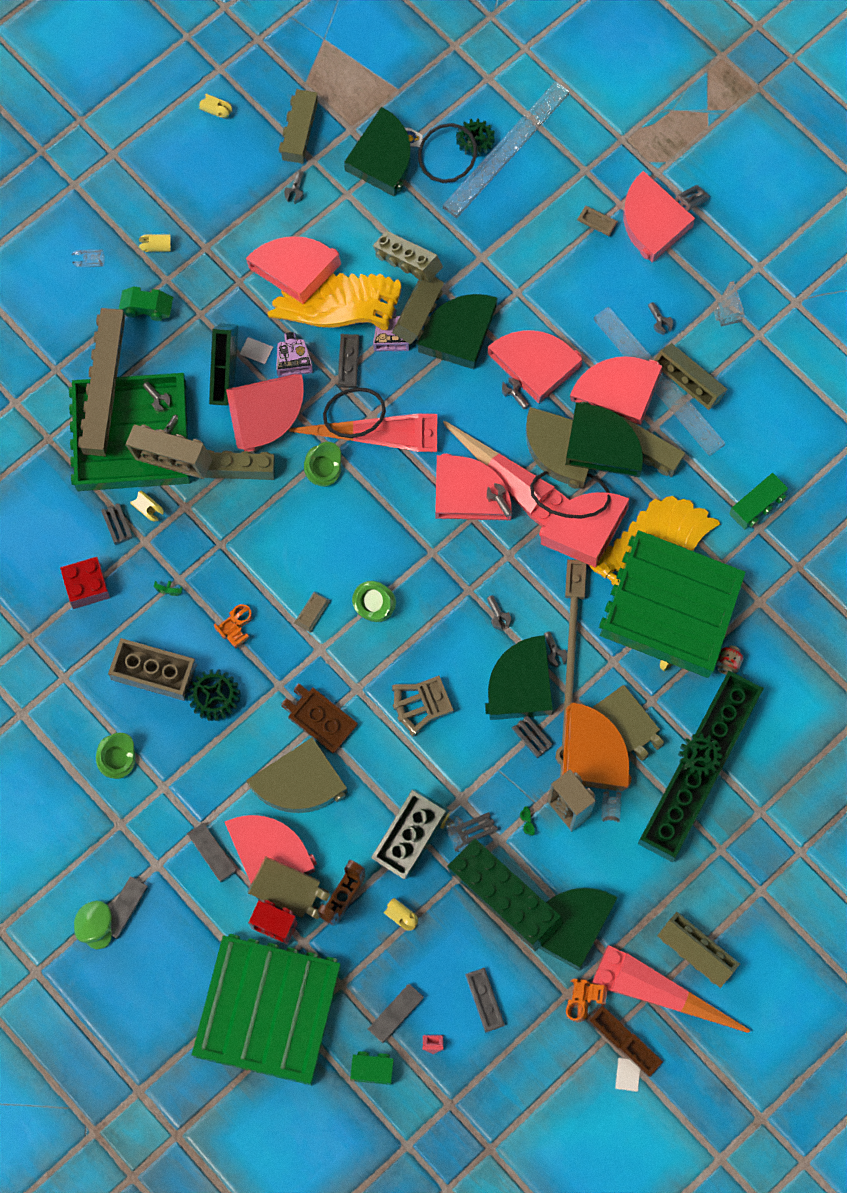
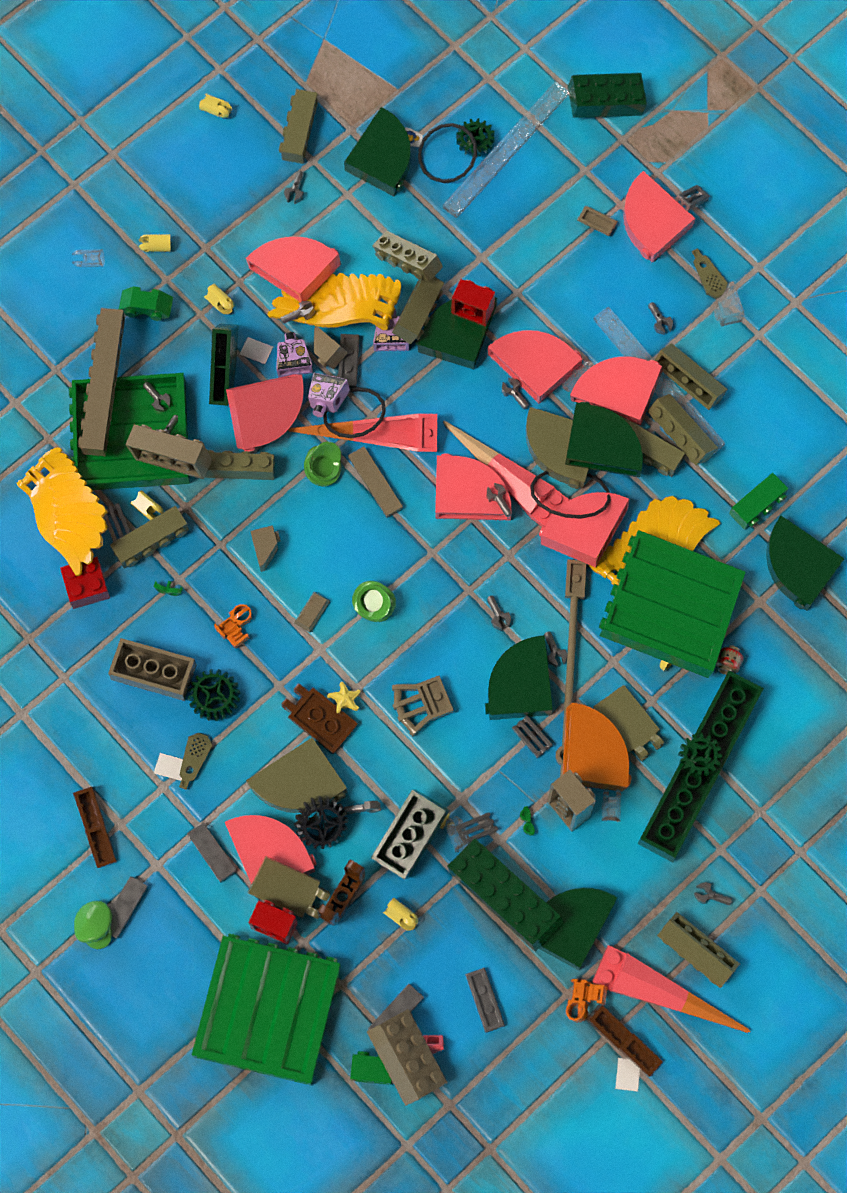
bright green piece [96,732,135,779] -> none
none -> yellow animal [16,447,107,576]
none -> reddish brown slope [73,786,117,868]
none -> olive brick [110,506,189,569]
none -> white sticker [154,753,183,781]
none -> olive piece [179,733,212,790]
none -> light yellow piece [204,284,235,315]
none -> dark tan slope [250,525,281,572]
none -> flat silver bar [281,301,316,324]
none -> black gear [294,796,348,849]
none -> lavender torso [308,373,350,417]
none -> dark tan slope [314,326,347,370]
none -> light yellow animal [327,682,360,713]
none -> flat silver bar [343,801,381,814]
none -> dark tan tile [348,447,403,518]
none -> dark tan brick [367,1009,447,1106]
none -> red brick [451,279,495,327]
none -> clear axle [562,360,593,392]
none -> dark green brick [568,73,647,118]
none -> olive brick [647,394,718,465]
none -> olive piece [691,248,728,299]
none -> flat silver bar [694,882,732,905]
none -> dark green brick [766,516,844,611]

